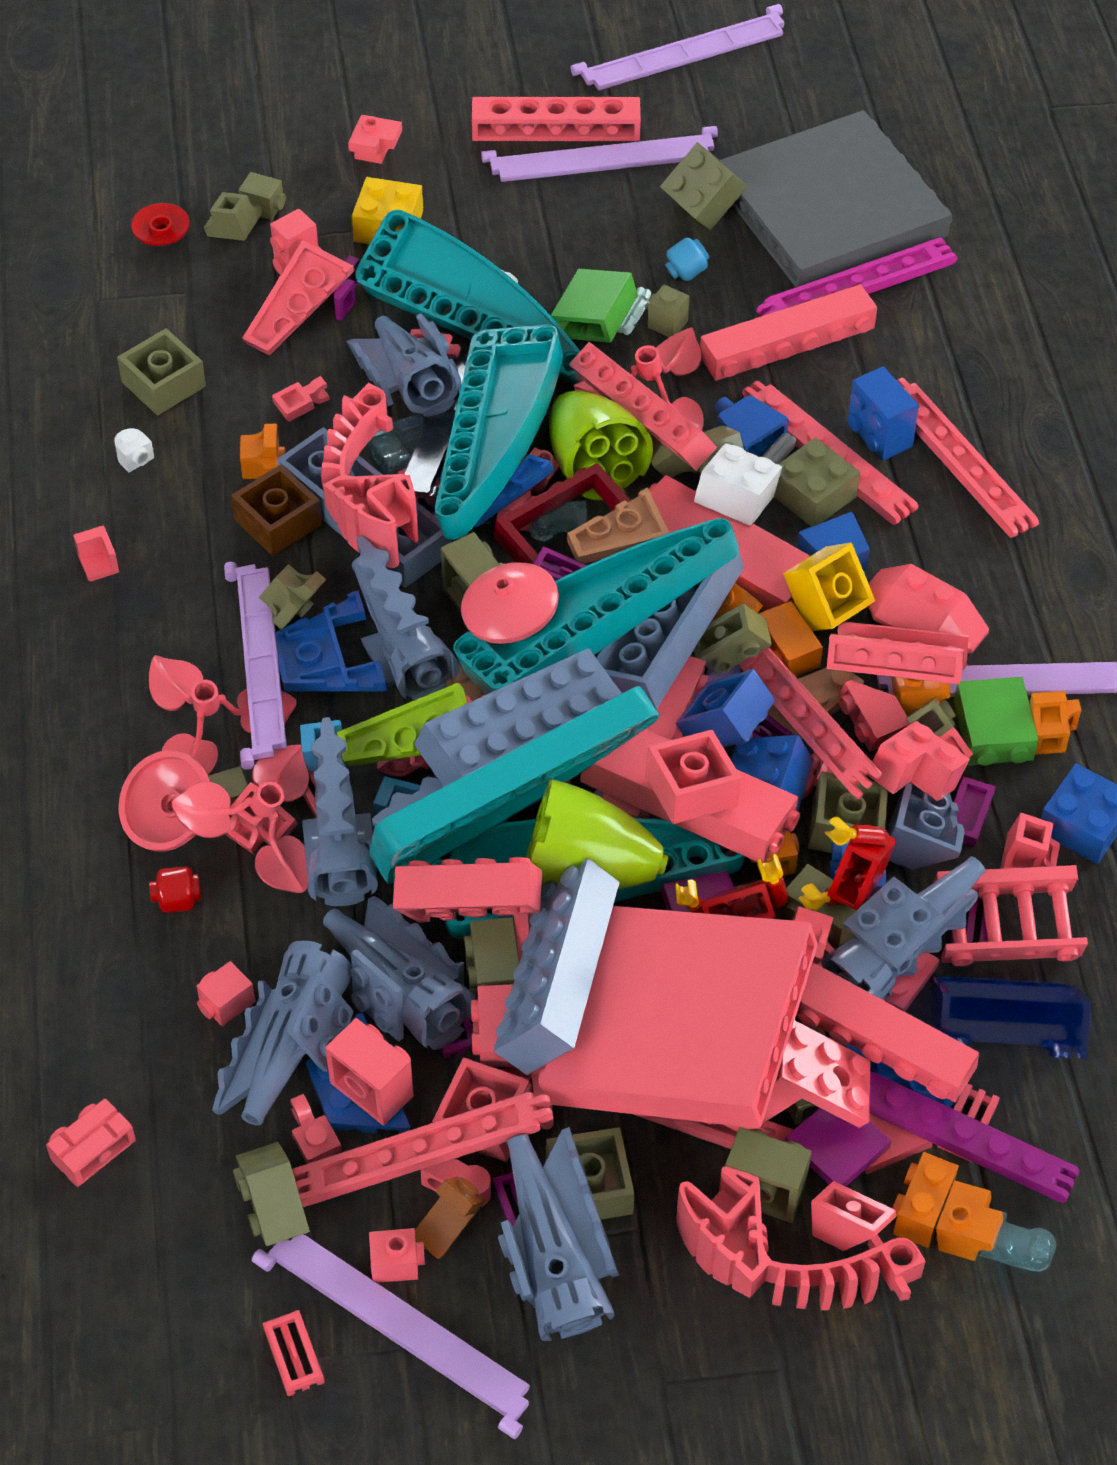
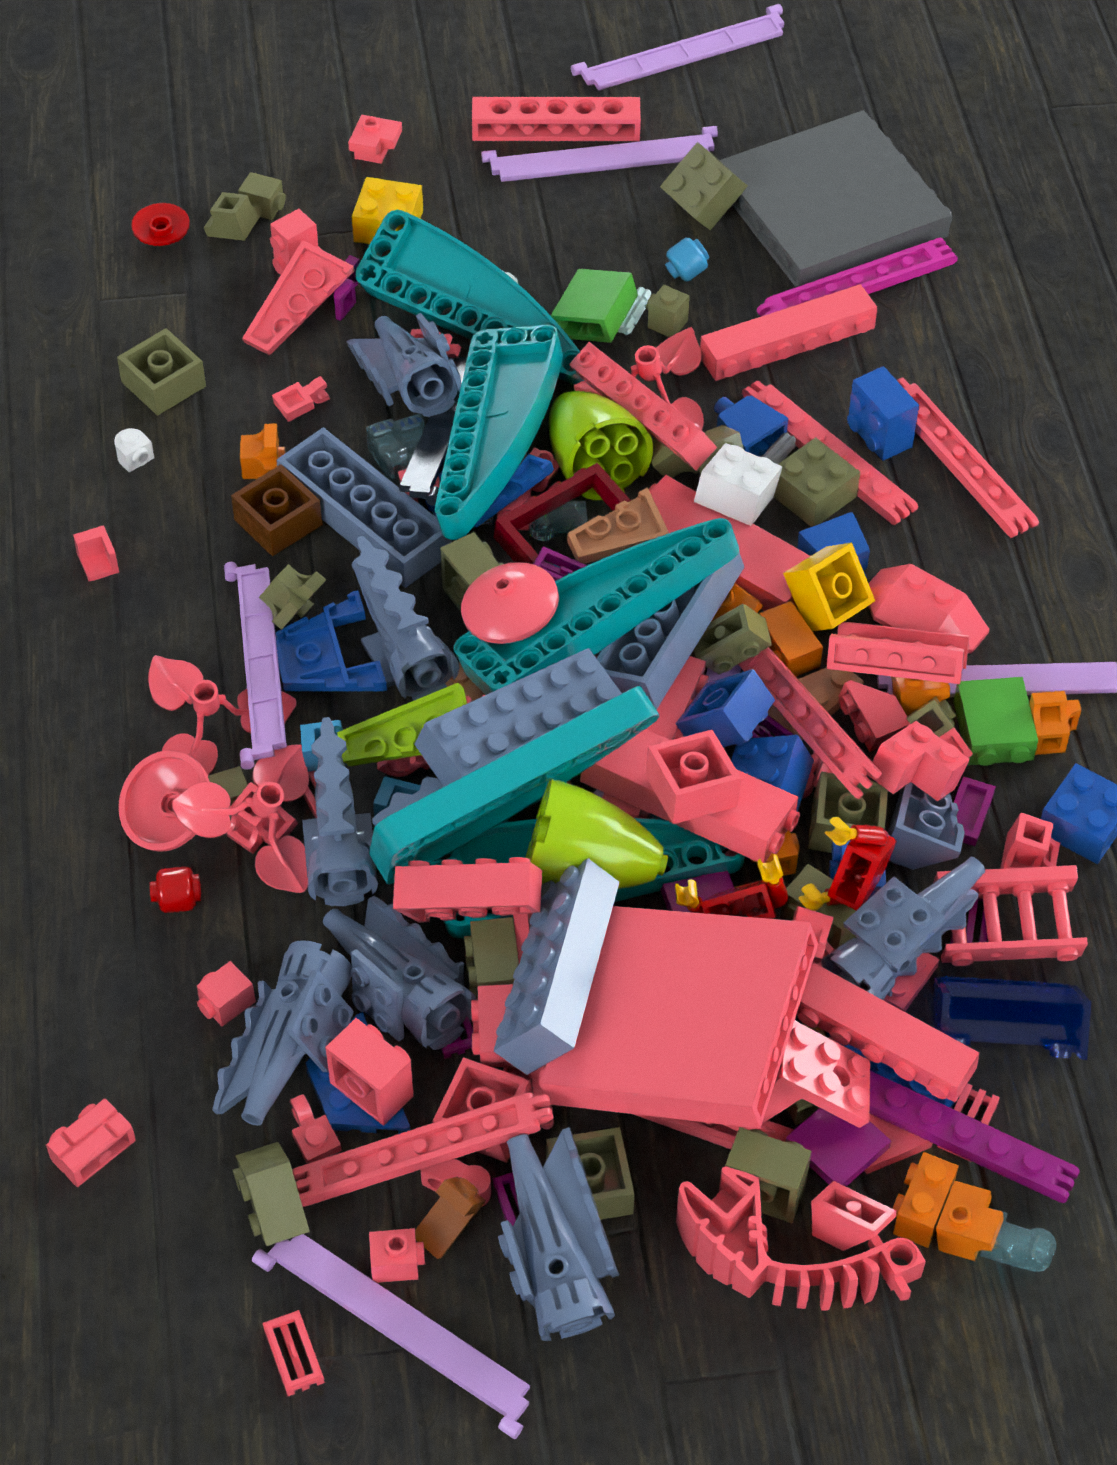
coral piece [321,383,419,568] -> none

